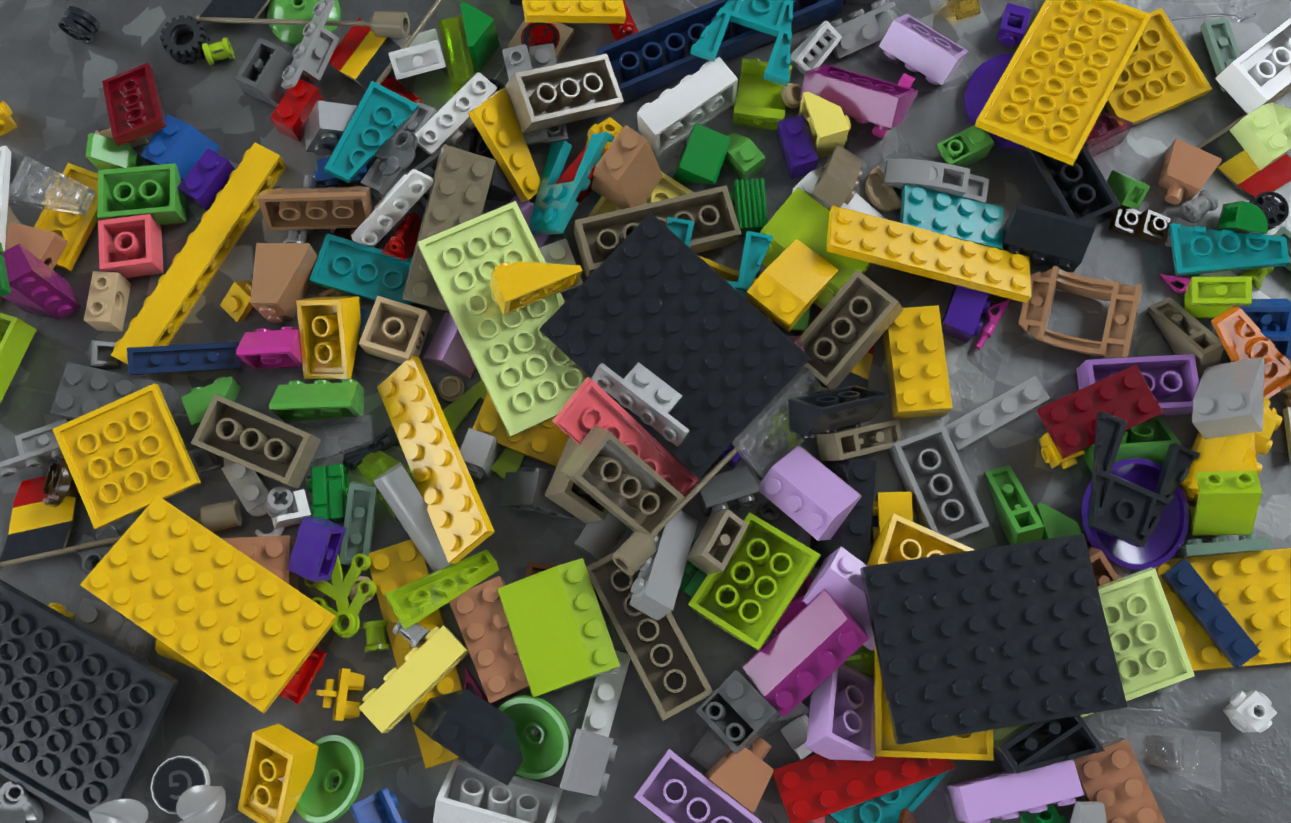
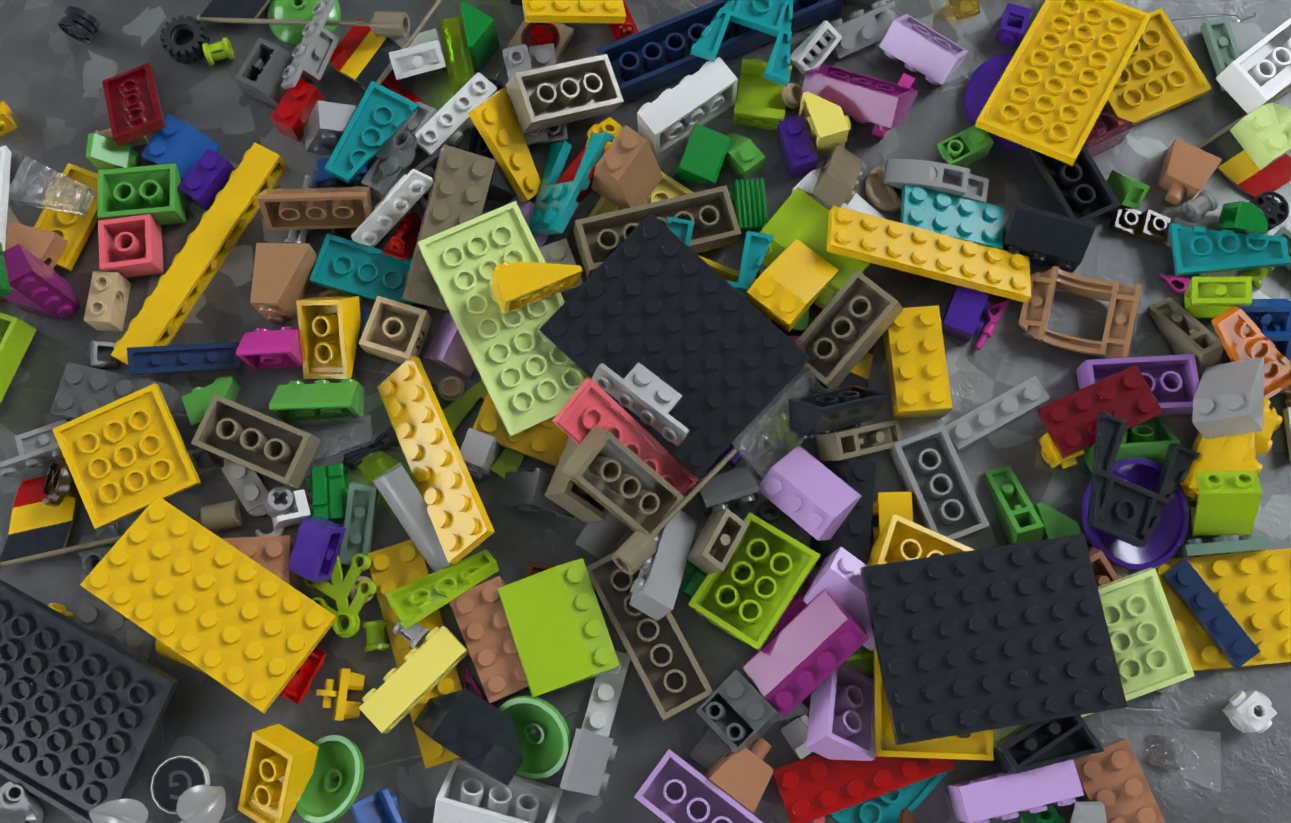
yellow bracket [220,280,253,322] -> none

